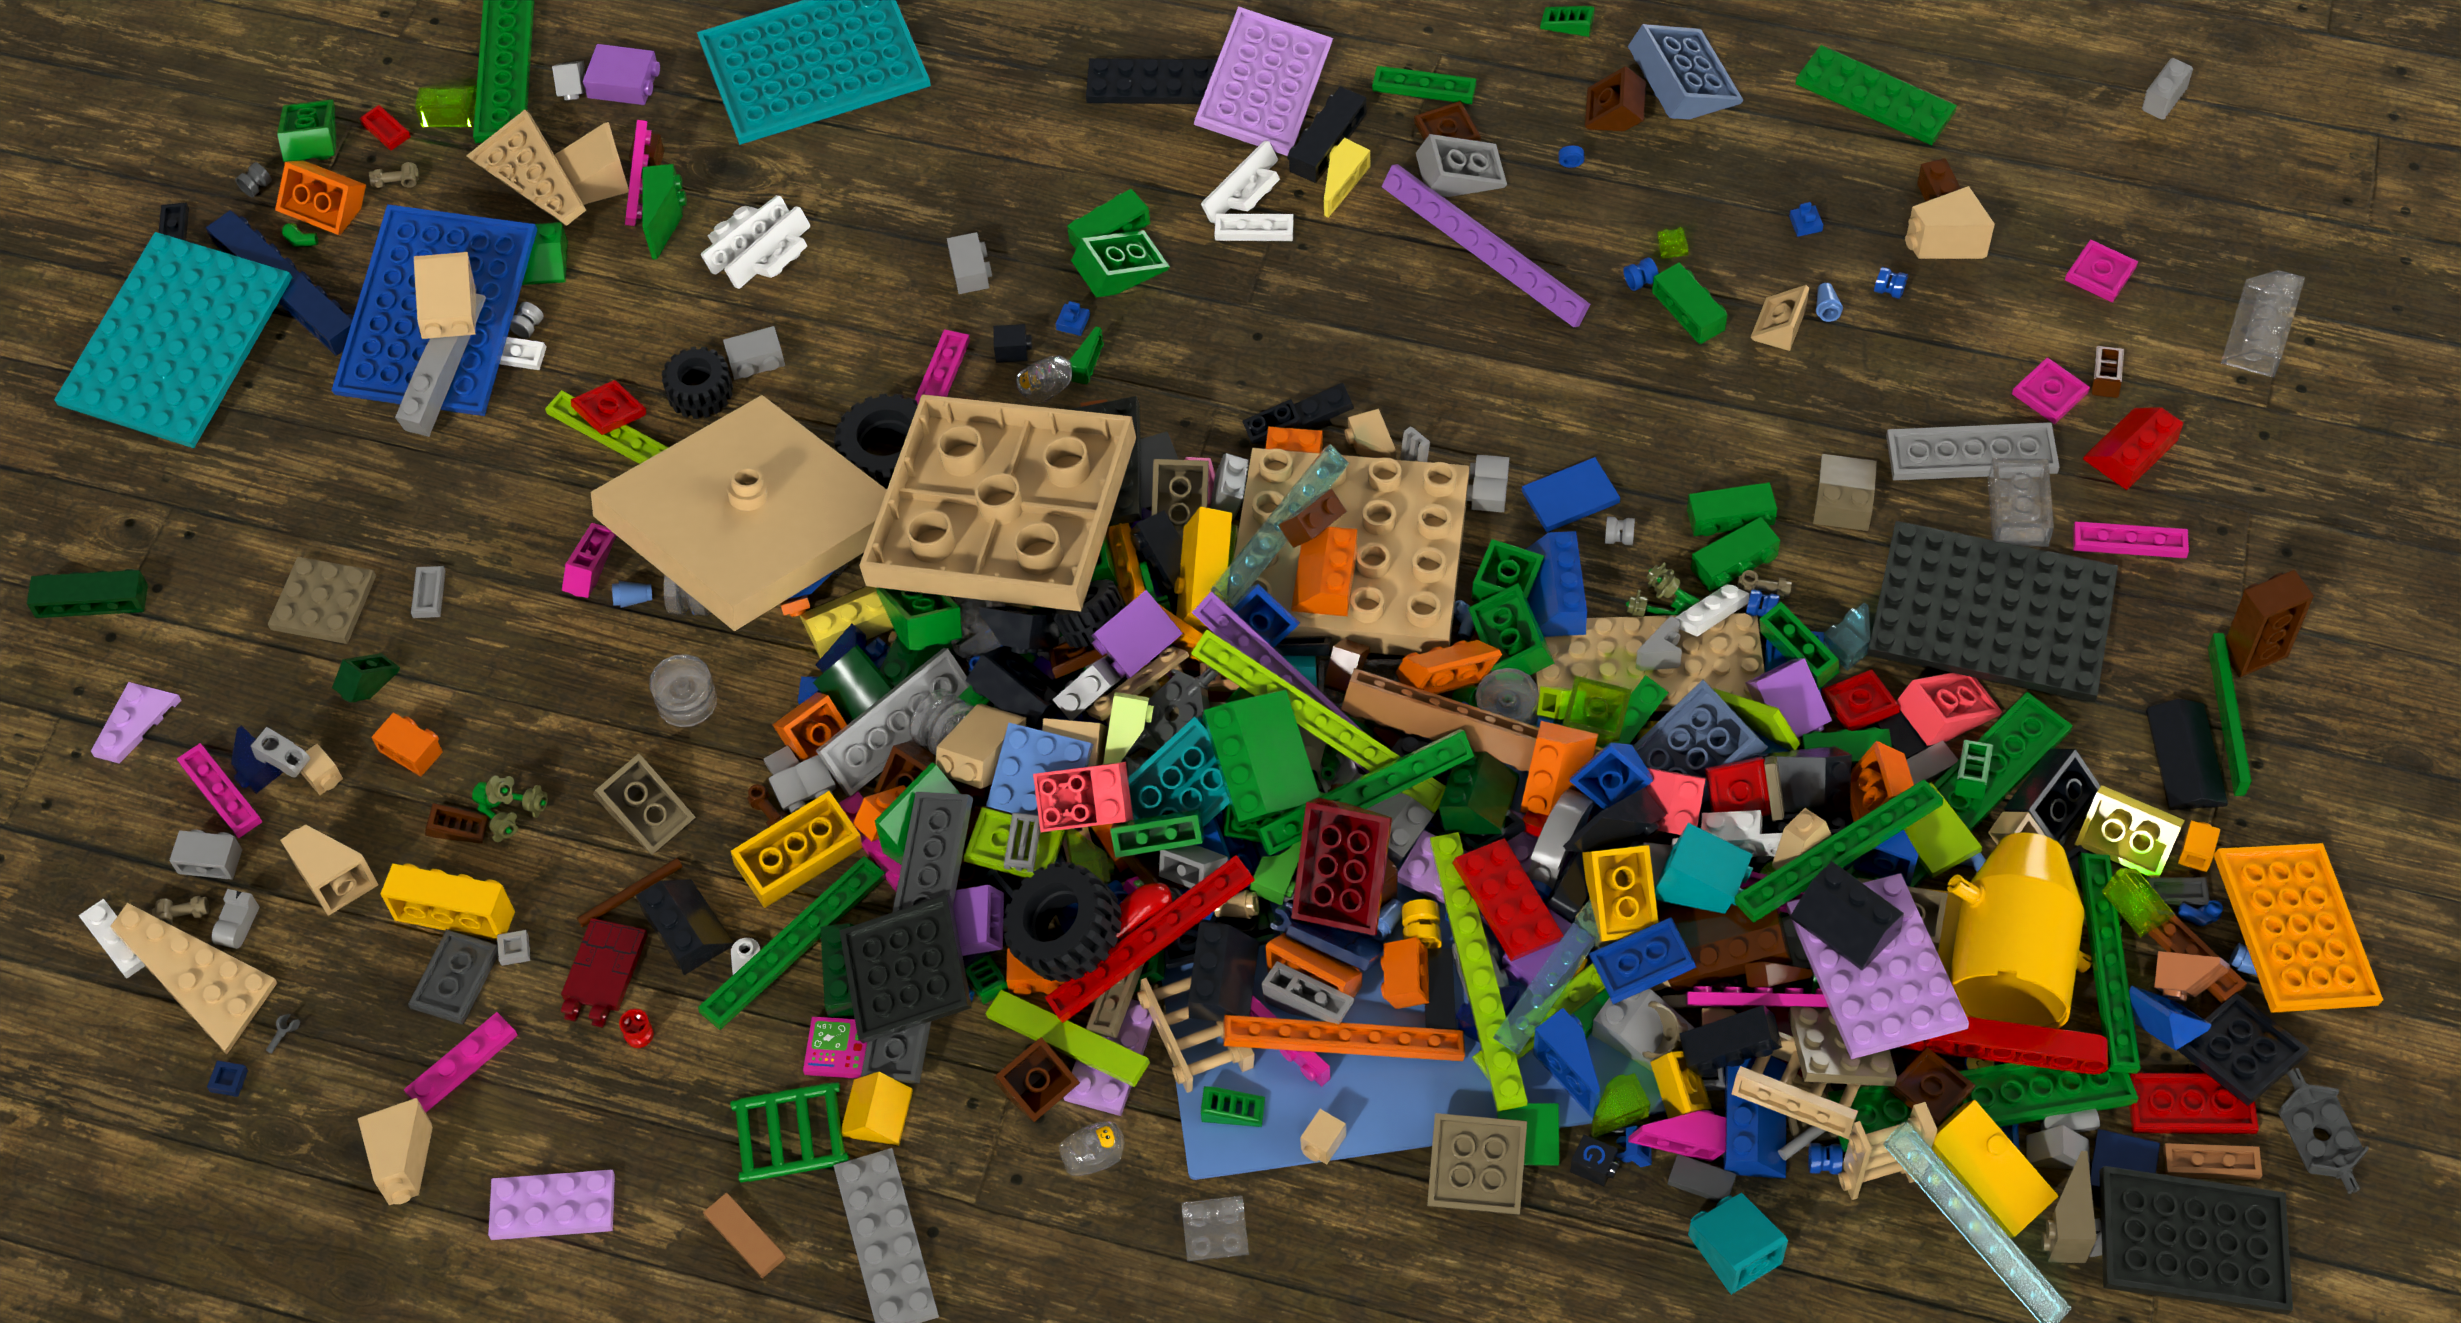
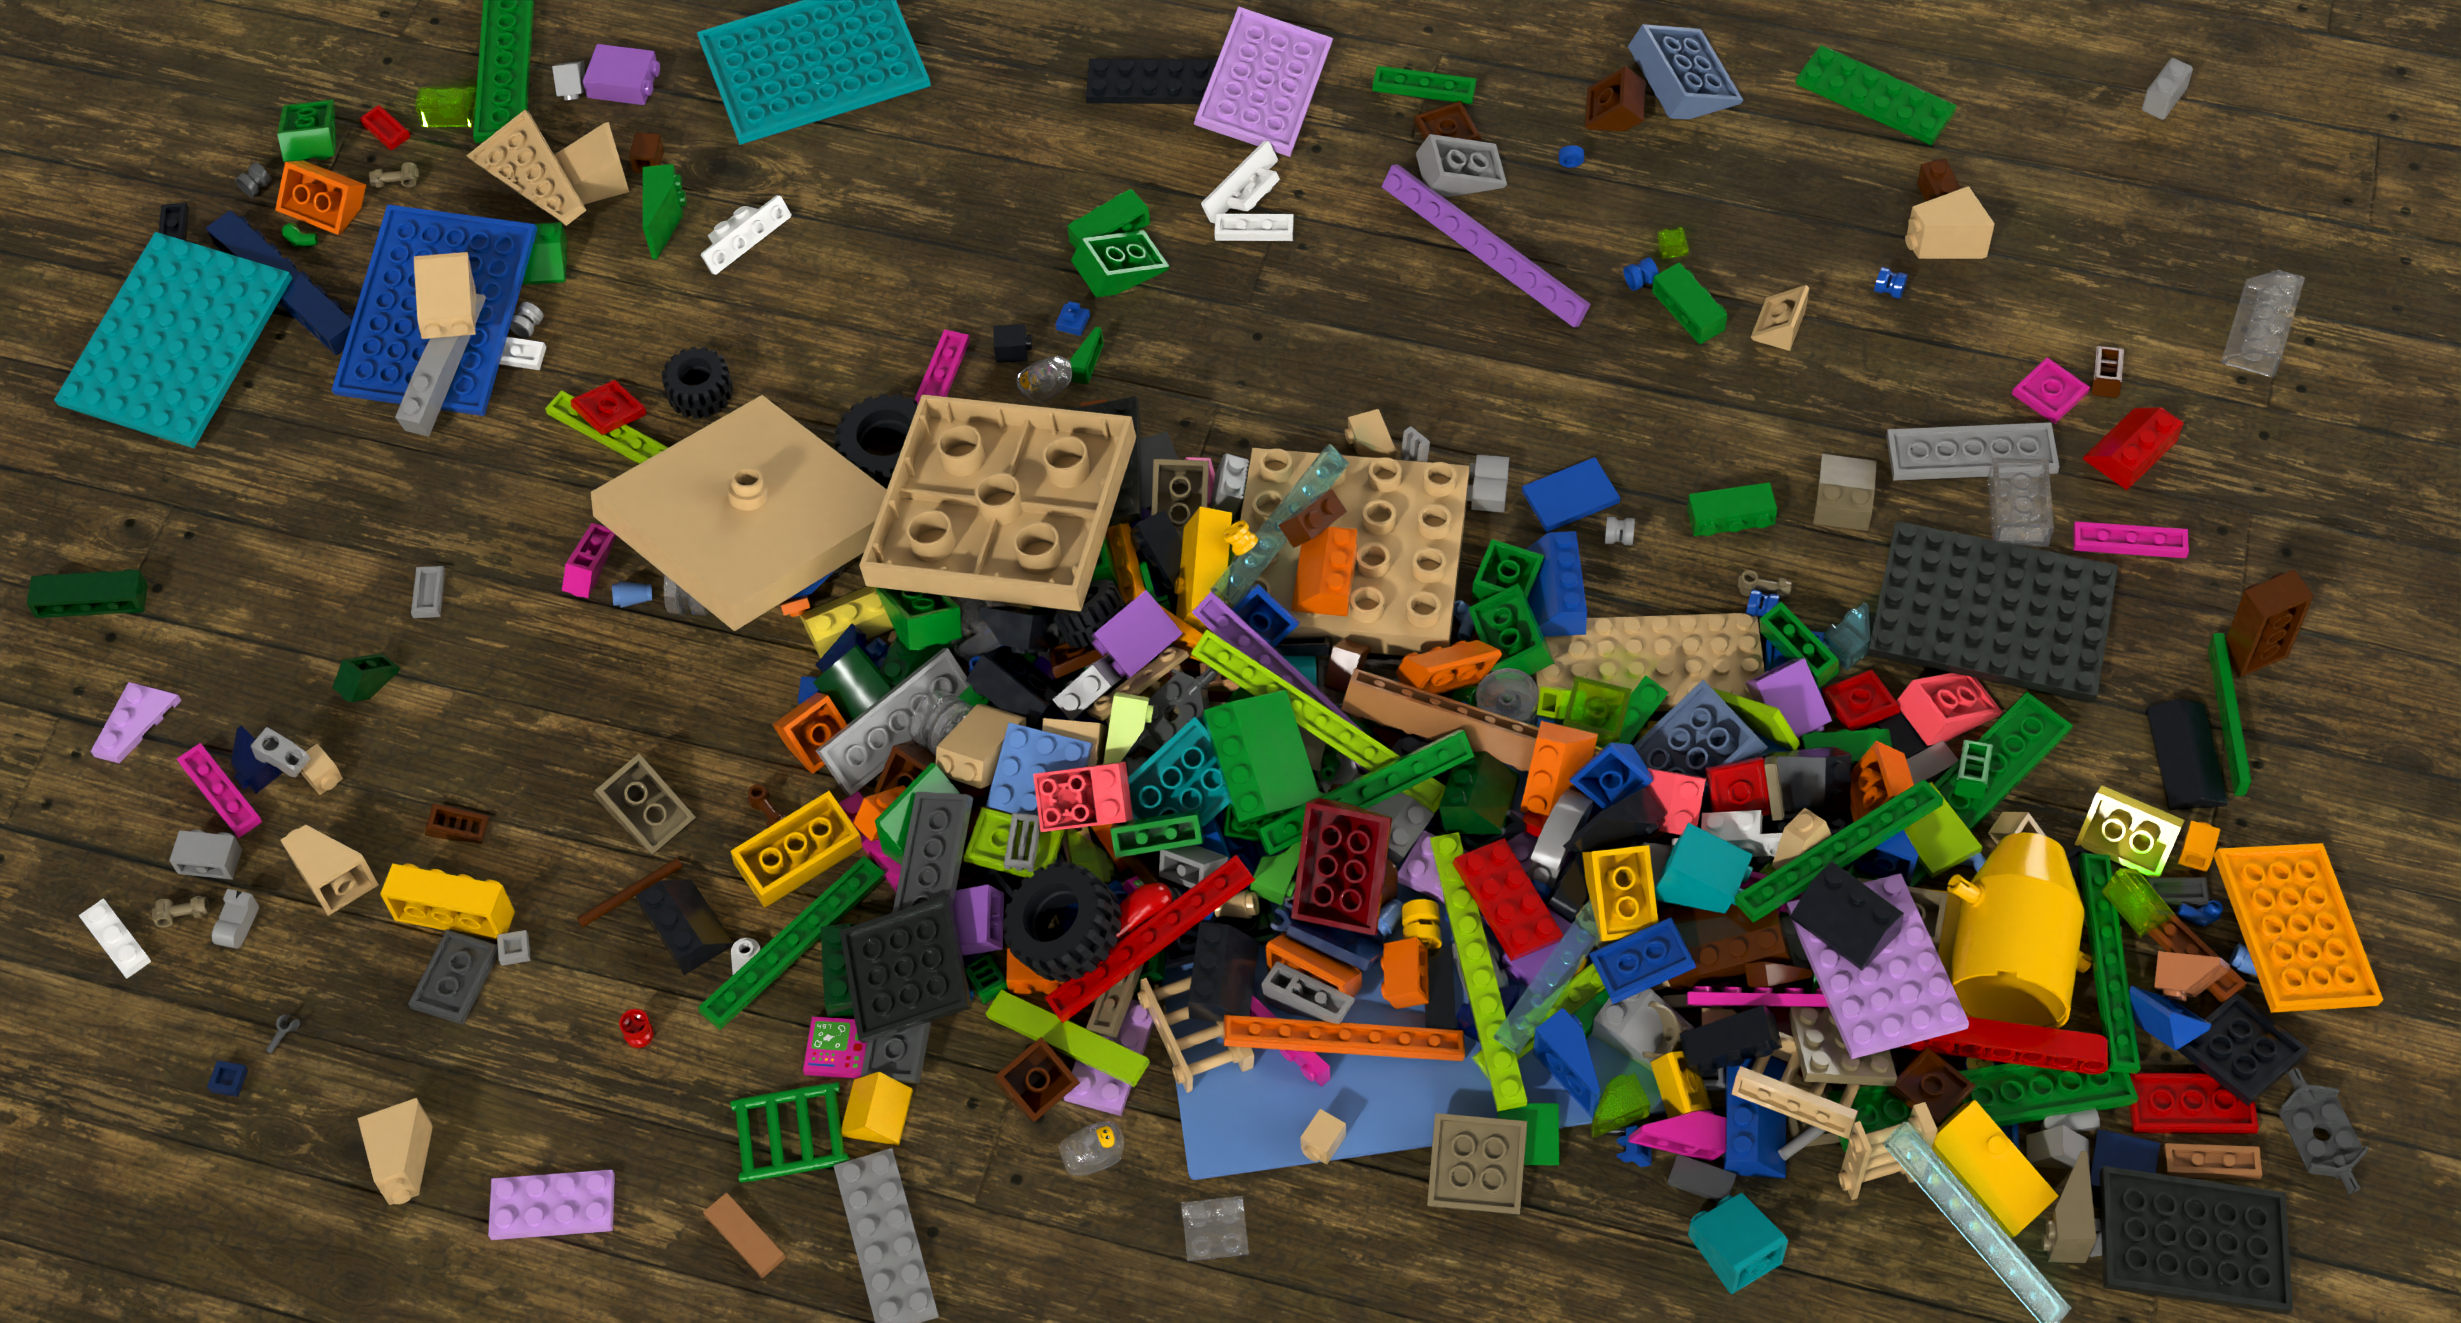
tan wing [110,903,277,1055] -> none
dark tan plate [268,557,376,644] -> none
orange brick [372,712,443,777] -> none
dark pink plate [404,1012,518,1113] -> none
olive plant [472,775,548,842] -> none
dark red tile [561,918,648,1028] -> none
dark pink plate [625,120,652,226] -> none
clear wheel [649,654,717,727] -> none
light grey brick [723,326,785,380] -> none
white bracket [725,206,810,289] -> none
light grey tile [763,745,799,776] -> none
light grey brick [768,755,836,814] -> none
light grey brick [947,232,992,294] -> none
green slope [1201,1086,1265,1127] -> none
black slope [1242,383,1354,444] -> none
orange brick [1265,427,1323,454] -> none
black brick [1287,87,1367,183] -> none
light yellow slope [1324,138,1370,218] -> none
green slope [1540,6,1595,37] -> none
black brick [1570,1134,1620,1187] -> none
olive plant [1626,562,1700,617] -> none
light grey slope [1636,616,1682,671] -> none
white plate [1675,584,1750,637] -> none
green brick [1690,517,1780,593] -> none
blue tile [1789,202,1823,237] -> none
blue wheel [1808,1143,1843,1174] -> none
medium blue cone [1816,283,1843,322] -> none
black slope [2003,748,2101,846] -> none
dark pink tile [2065,239,2138,303] -> none
none -> yellow wheel [1222,520,1258,556]

